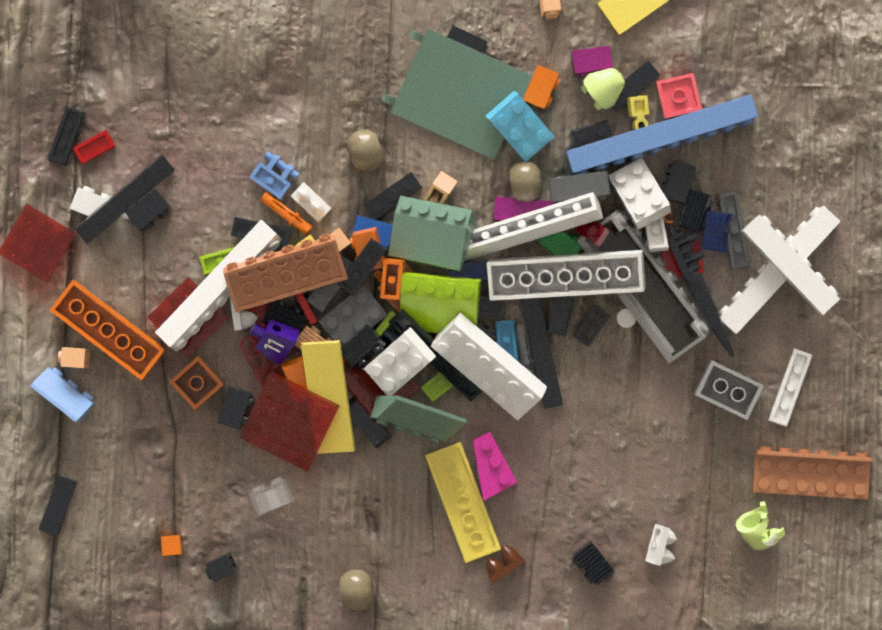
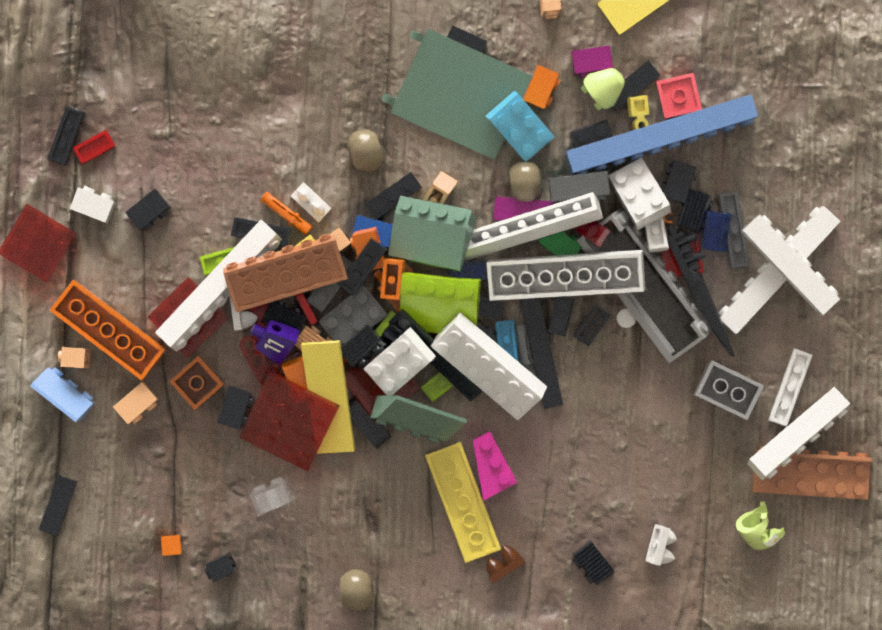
black tile [74,155,174,244] -> none
medium blue plate [249,151,299,200] -> none
none -> light nougat brick [113,382,159,425]
none -> white brick [747,387,850,481]

